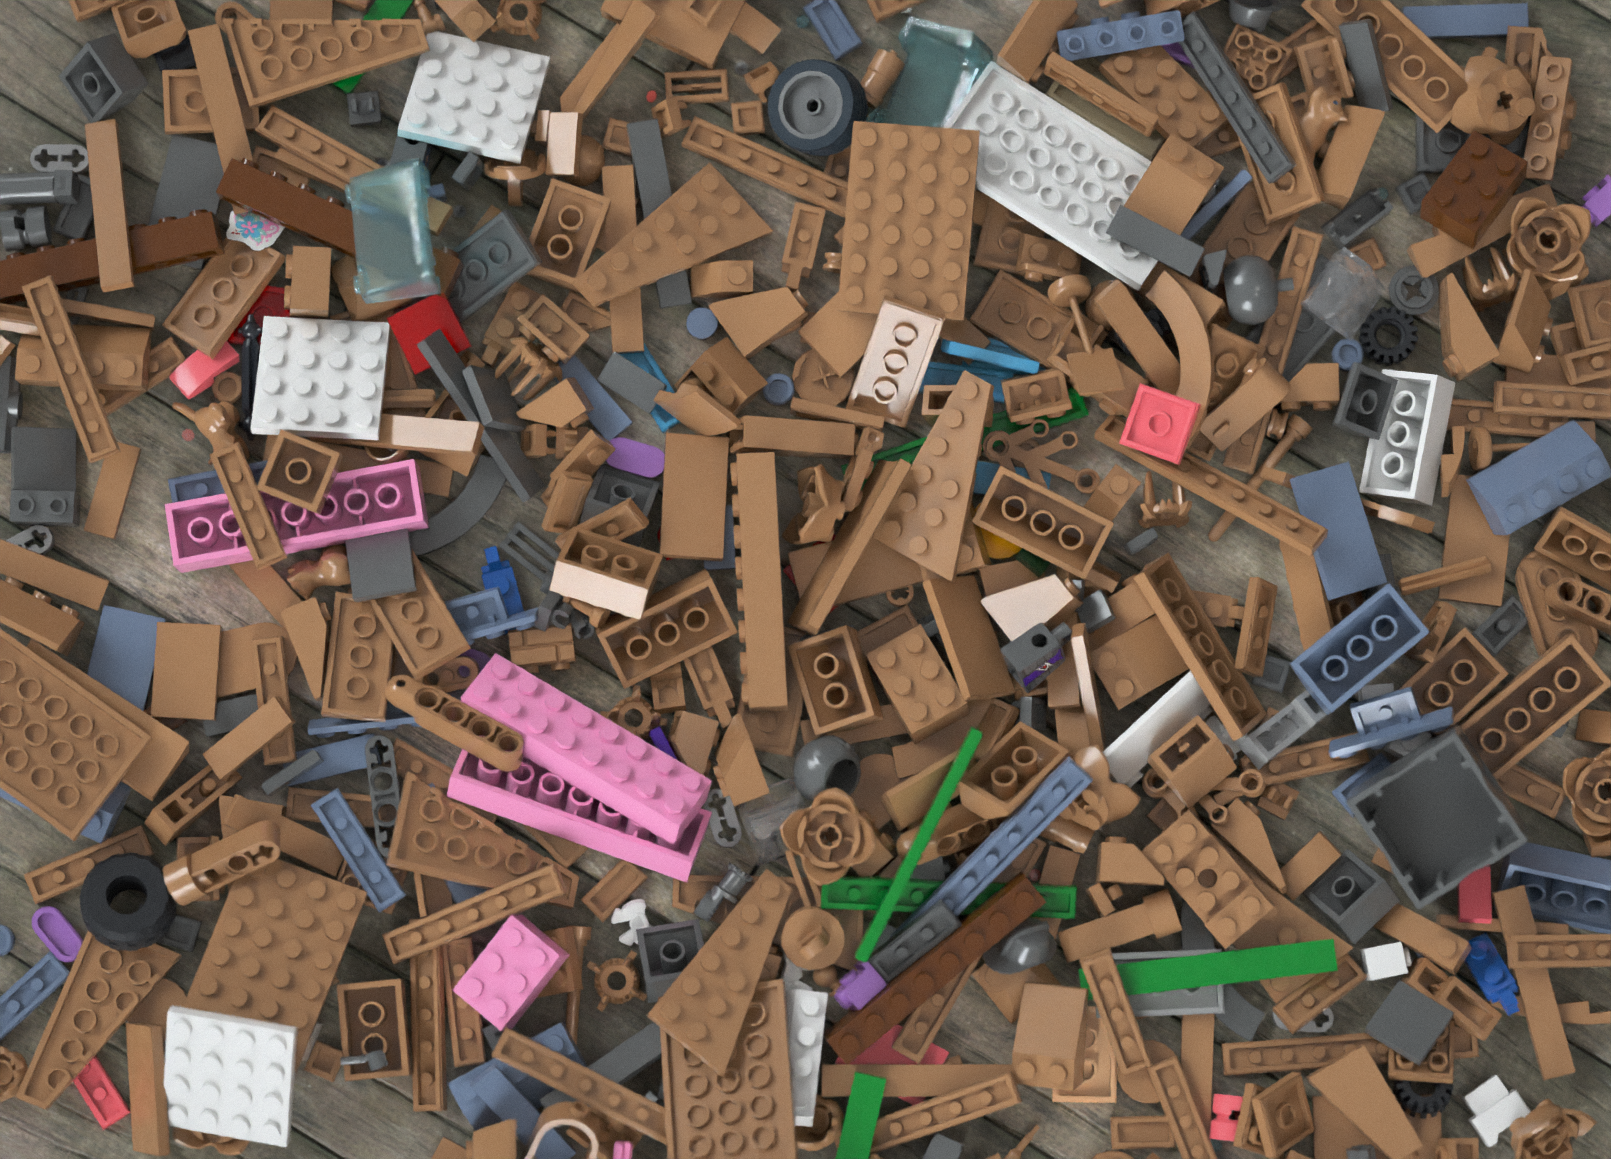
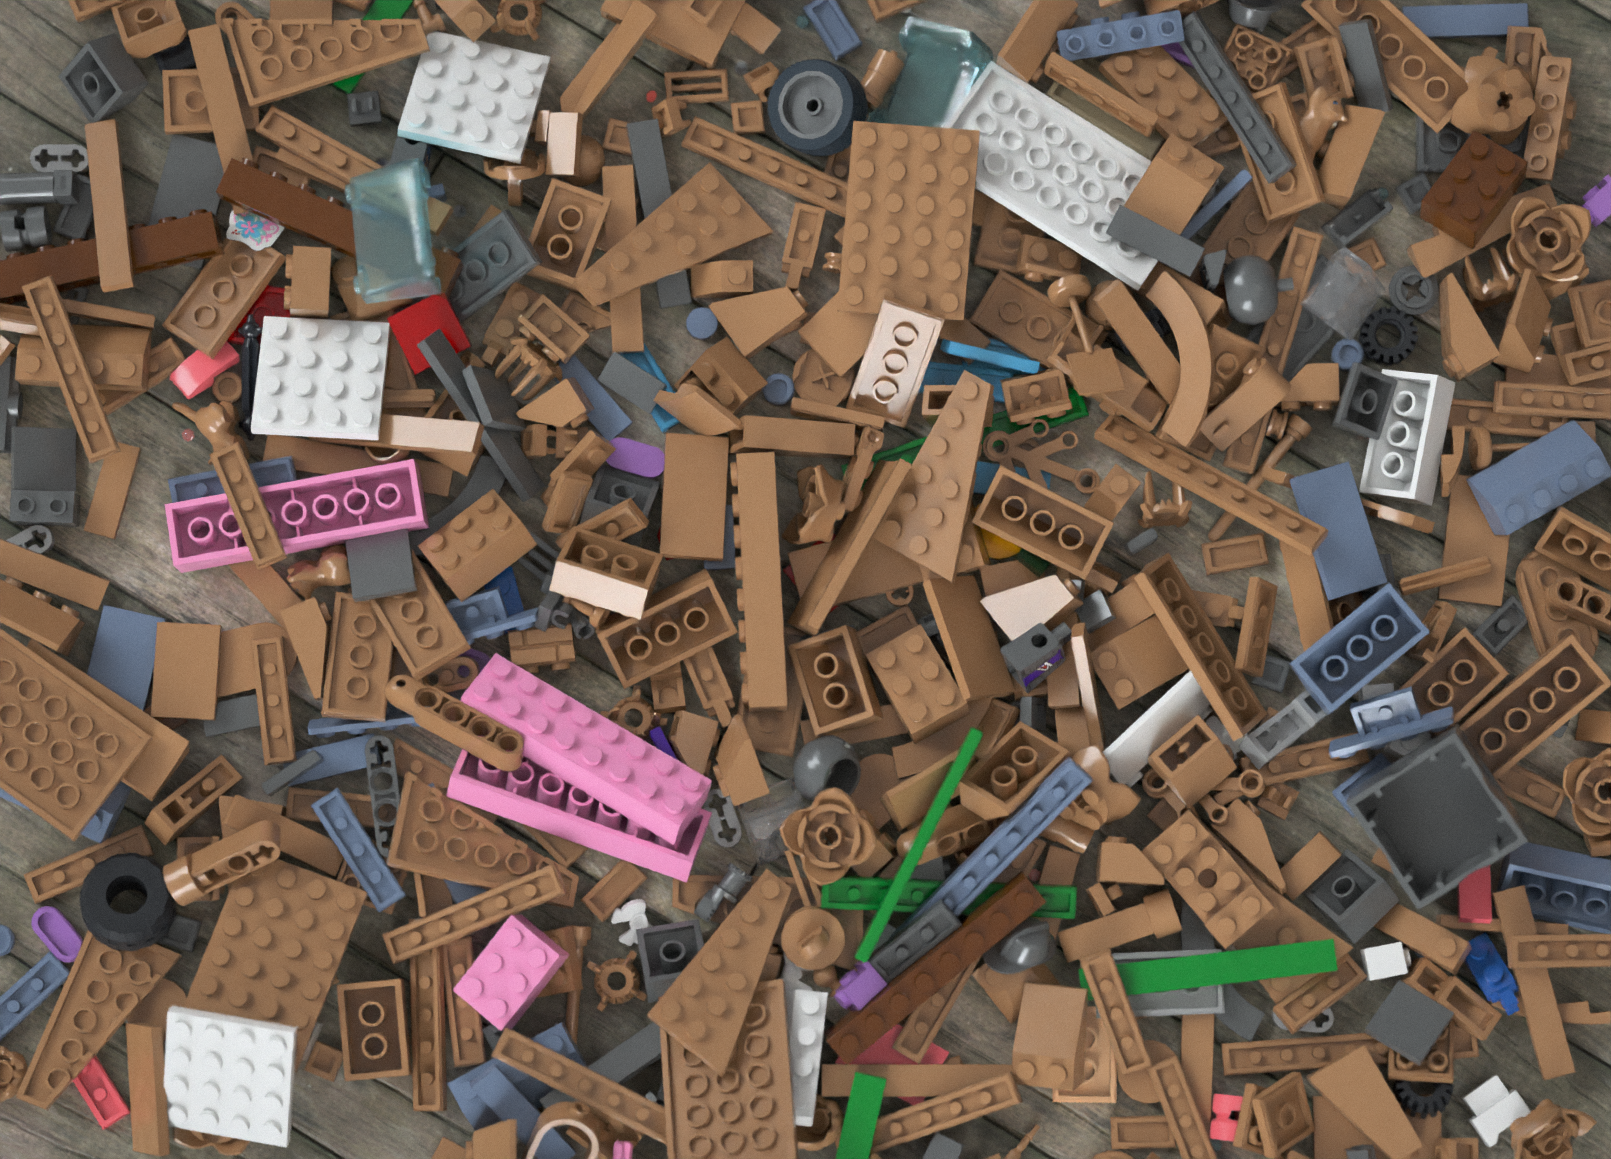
medium nougat tile [202,696,296,780] -> none
medium nougat brick [256,429,344,515] -> none
dark grey hand [340,1050,388,1071] -> none
dark grey tile [452,151,484,192] -> none
coral tile [1119,383,1201,465] -> none
none -> medium nougat brick [418,489,537,602]
none -> medium nougat tile [1200,533,1269,576]

